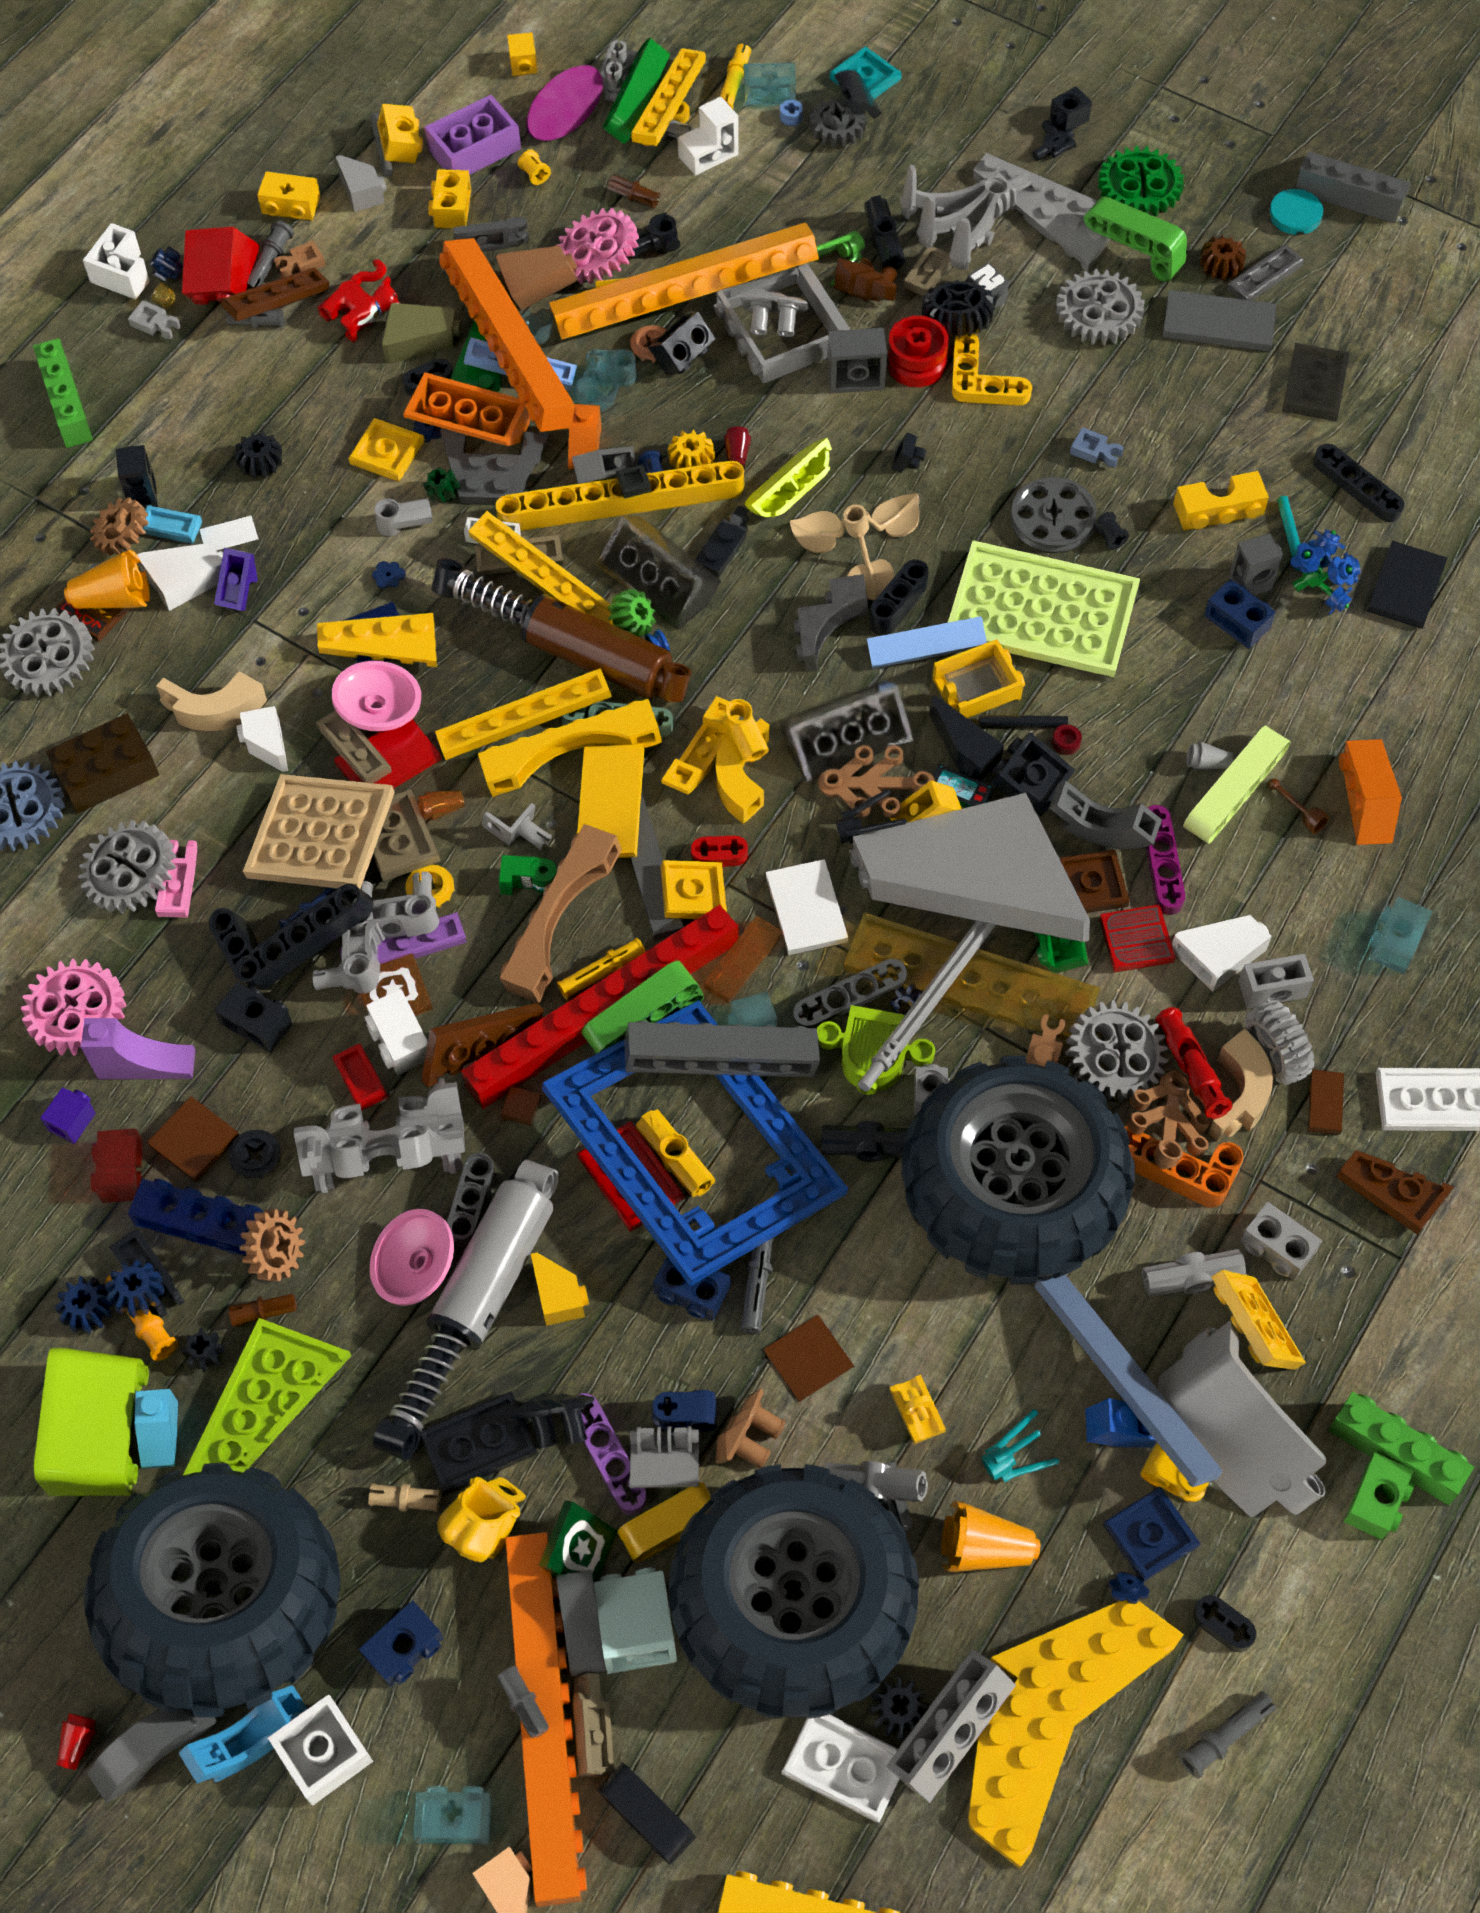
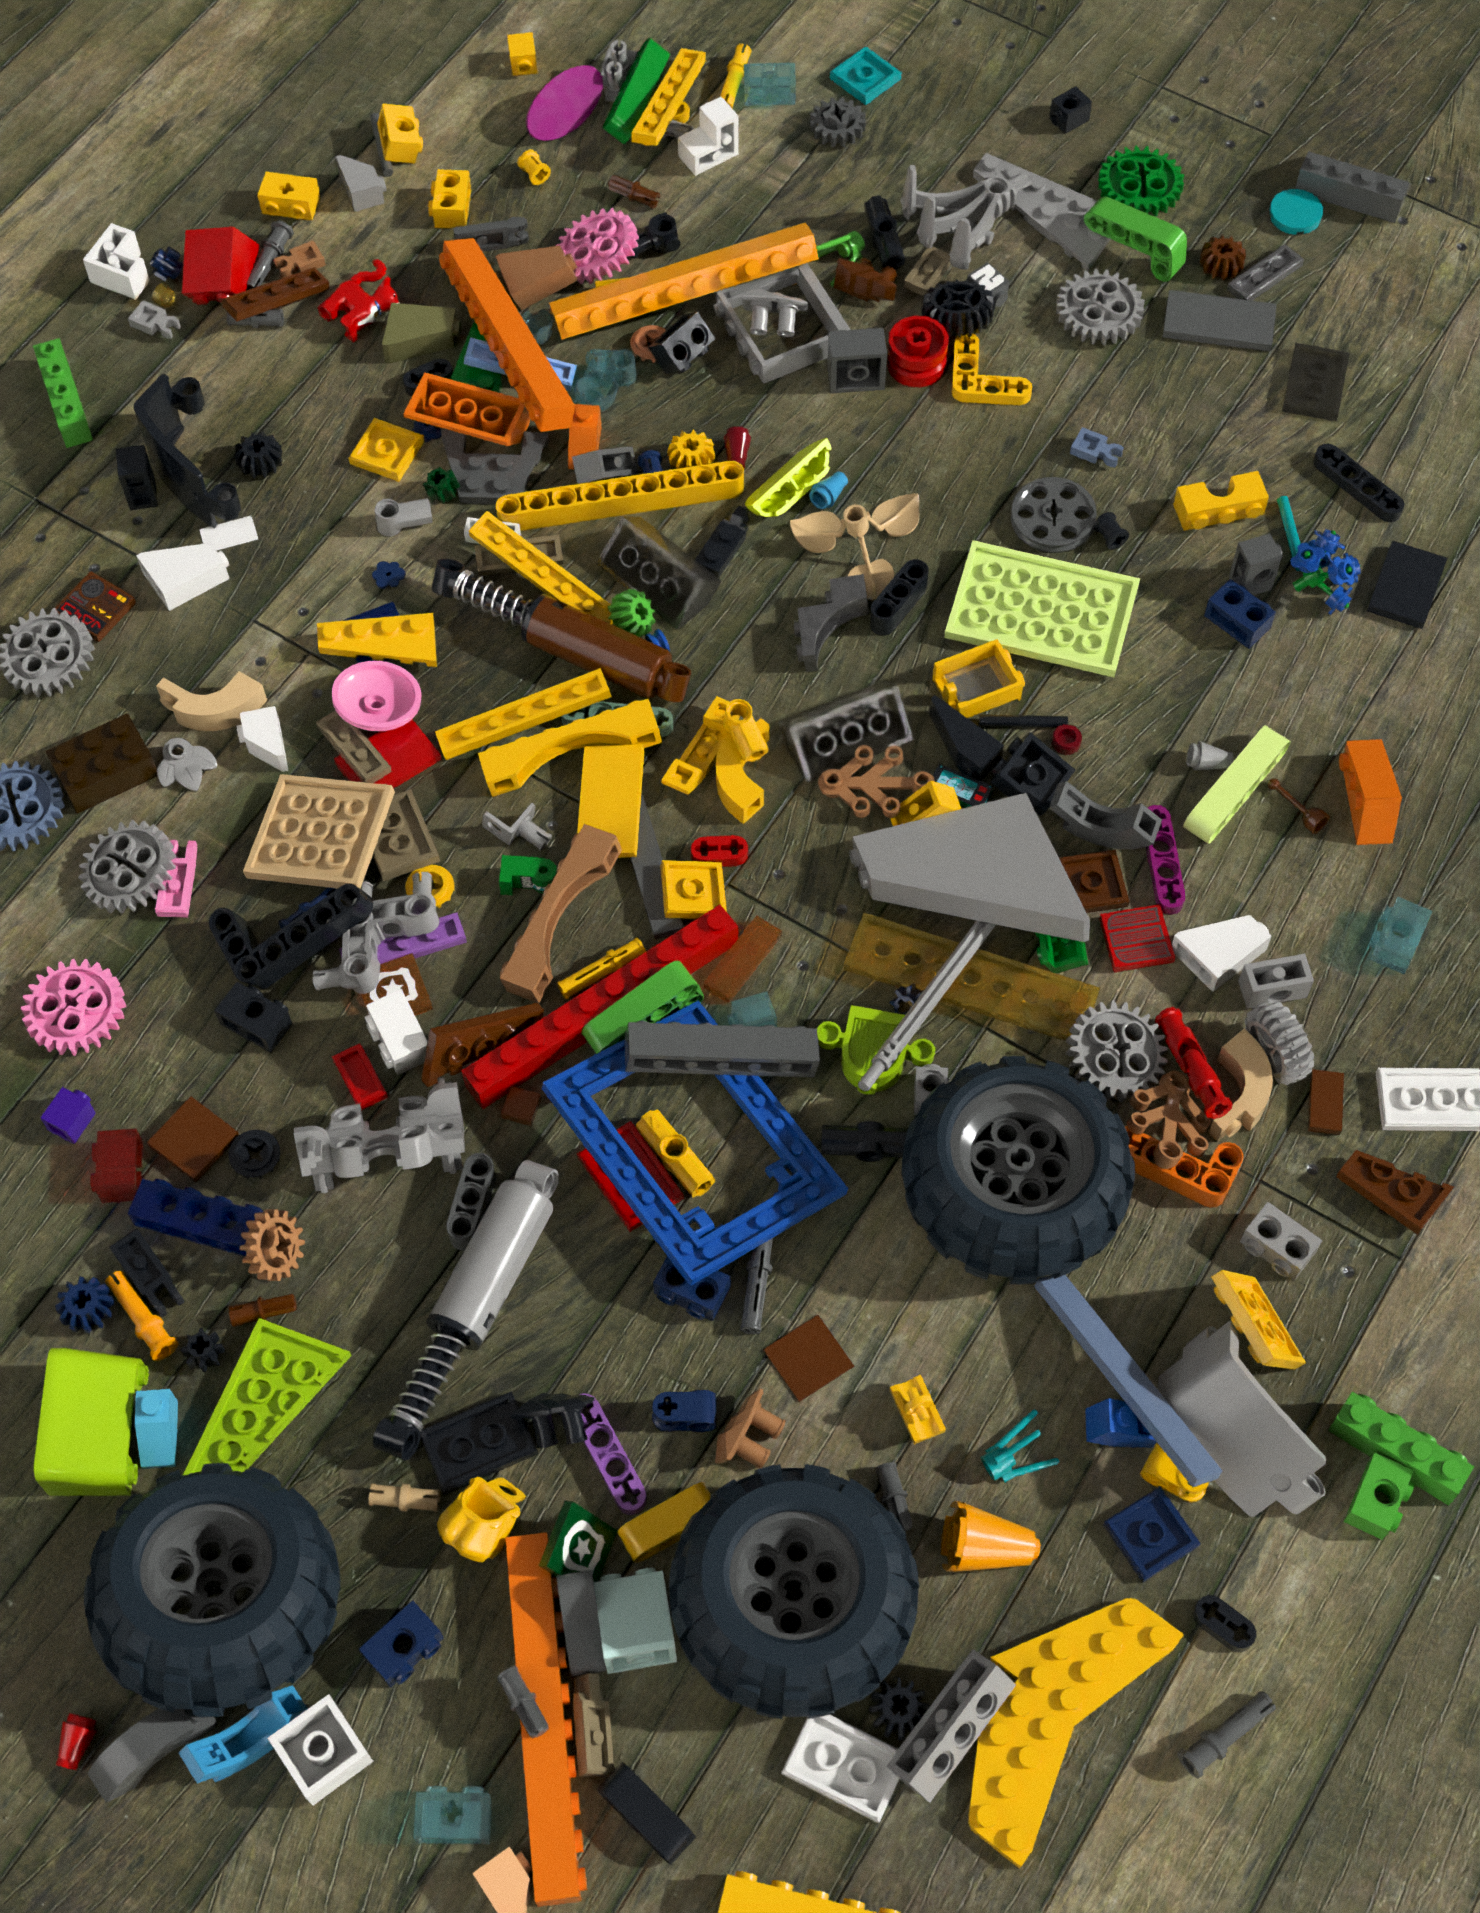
light orange cone [64,550,150,609] -> none
medium lavender arch [81,1018,196,1079] -> none
medium nougat gear [90,497,149,556] -> none
dark blue gear [105,1259,164,1318] -> none
medium azure tile [142,505,202,544] -> none
dark purple slope [214,548,258,611] -> none
bright pink dish [370,1209,454,1306] -> none
clear orange cone [418,790,464,821] -> none
medium lavender brick [424,95,521,175] -> none
yellow slope [531,1252,589,1326] -> none
pearl dark grey tile [616,464,651,499] -> none
light grey hinge [629,1426,699,1488] -> none
white tile [766,859,848,956] -> none
medium blue bush [780,100,803,126] -> none
dark grey beam [793,959,907,1028] -> none
light grey piece [824,1461,928,1503] -> none
black slope [834,70,882,119] -> none
black plant [835,789,907,844] -> none
light blue tile [867,616,987,669] -> none
black tile [892,432,926,473] -> none
medium nougat plate [1026,1014,1065,1066] -> none
black piece [1032,120,1076,161] -> none
dark blue plant [1109,1572,1149,1604] -> none
light grey piece [1142,1249,1247,1298] -> none
none -> black panel [133,374,241,529]
none -> light grey plate [157,738,217,792]
none -> dark azure cone [809,471,848,509]

